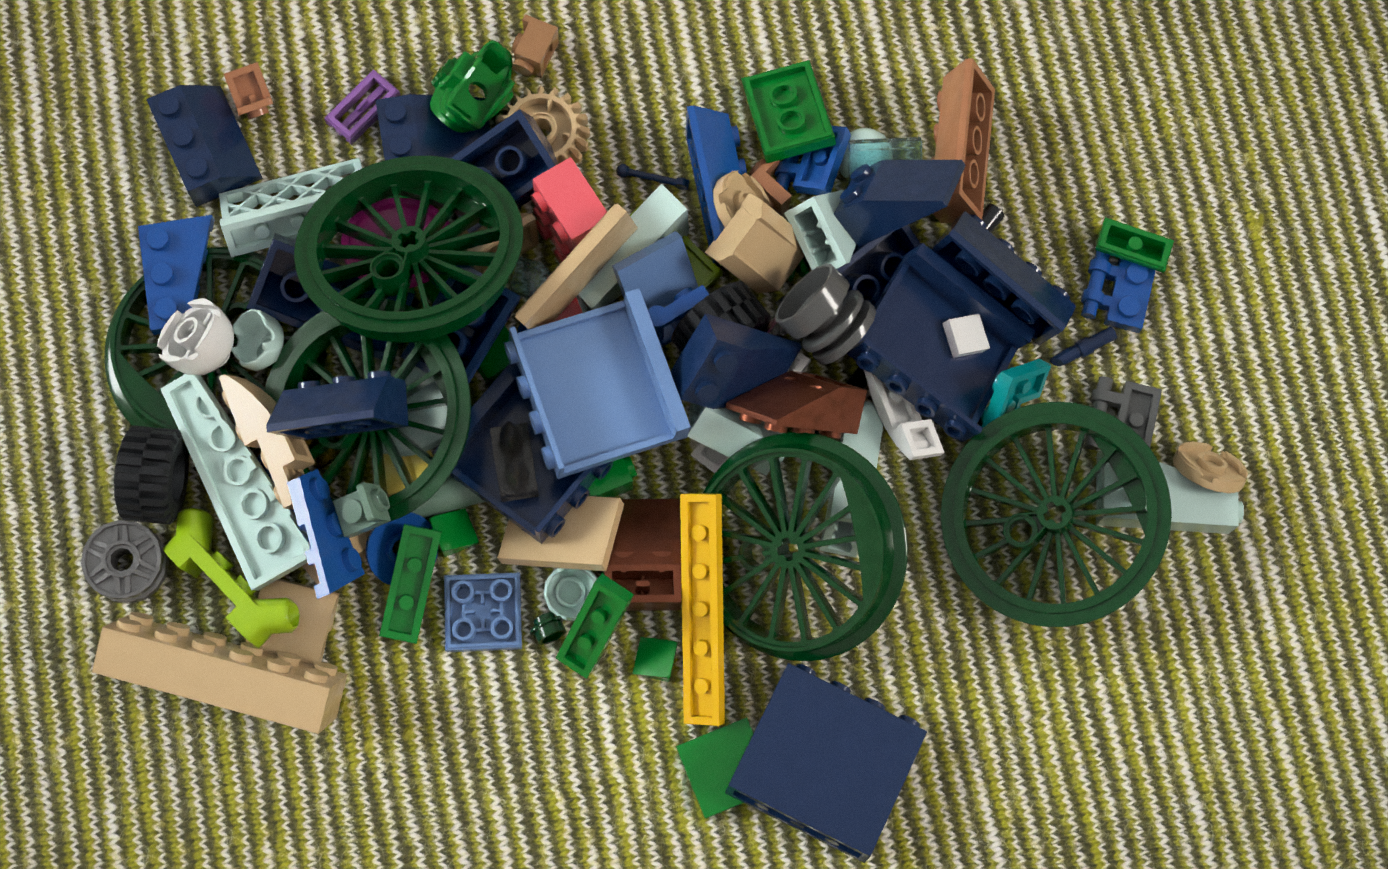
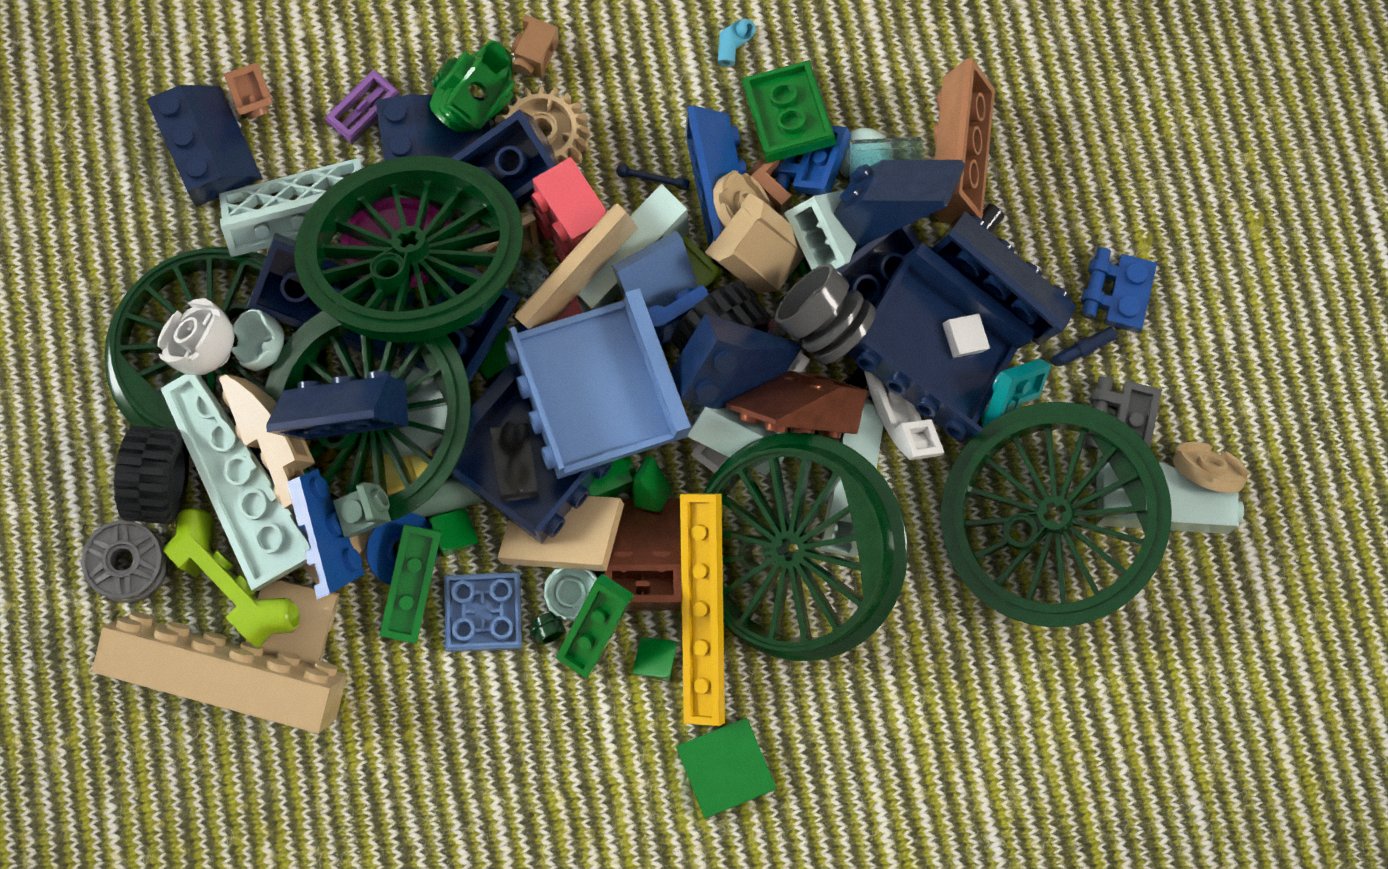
blue wing [138,215,215,335] -> none
dark blue panel [725,663,927,863] -> none
green slope [1095,217,1174,273] -> none
none -> green slope [633,455,672,512]
none -> medium azure arm [718,19,756,67]

